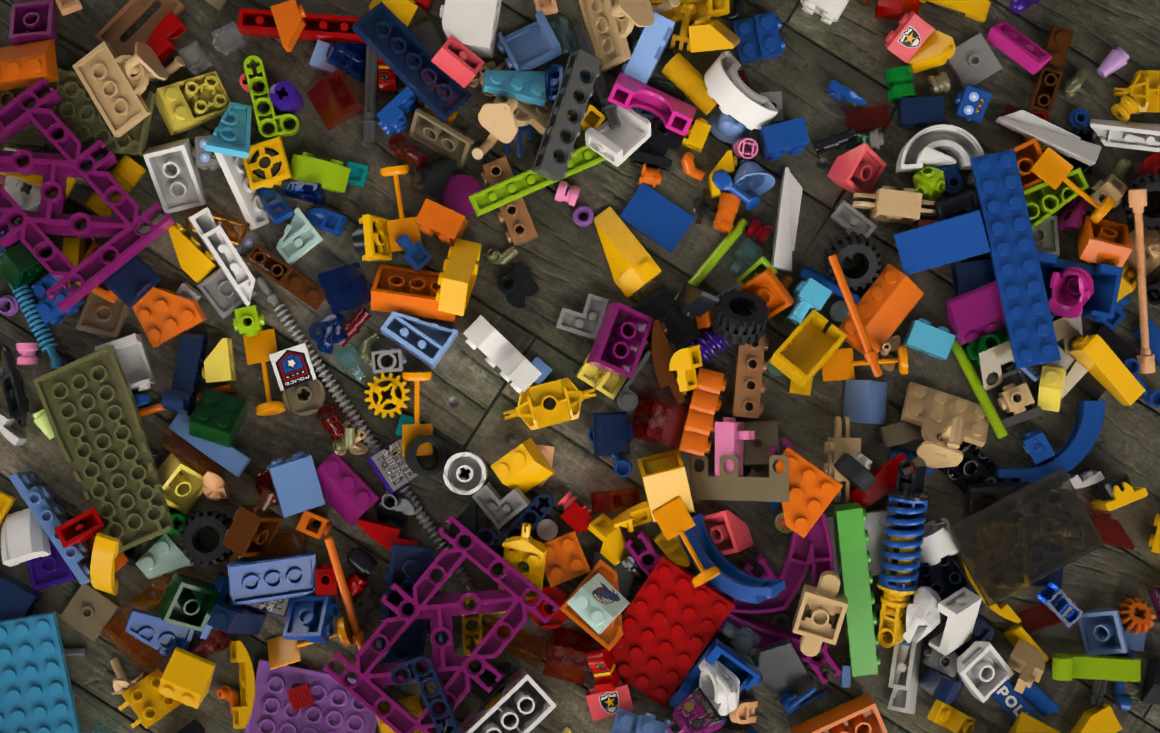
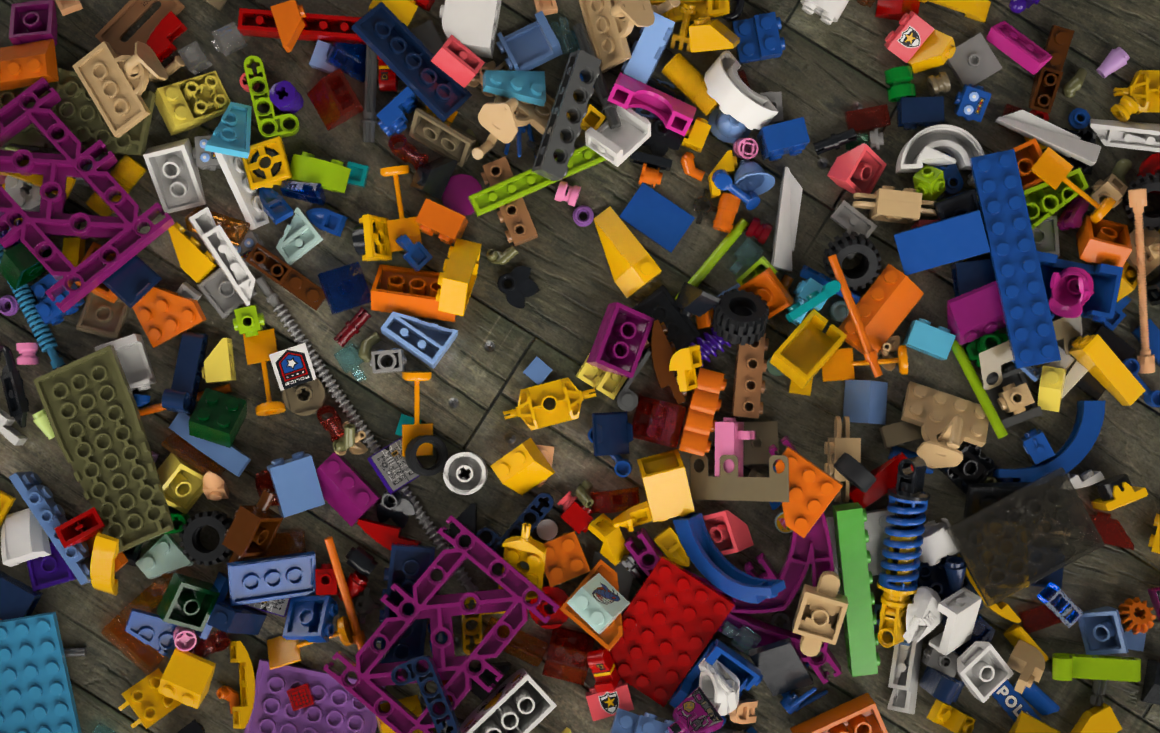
dark tan plate [59,583,120,642] -> none
tan plant [110,658,144,695] -> none
orange brick [296,509,332,540] -> none
clear blue plate [308,313,348,354] -> none
yellow gear [364,372,411,418] -> none
white brick [463,315,542,393] -> none
light grey plate [471,482,531,529] -> none
blue plate [545,64,565,104] -> none
light grey plate [556,293,609,340] -> none
light orange piece [652,497,721,587] -> none
blue plate [826,79,867,105] -> none
medium blue tile [839,662,851,688] -> none
light grey plate [852,451,872,470] -> none
blue bar [1113,651,1137,712] -> none
none -> bright pink wheel [173,626,197,651]
none -> olive arm [575,480,594,508]
none -> teal hinge [785,280,841,323]
none -> dark blue cone [944,556,967,591]

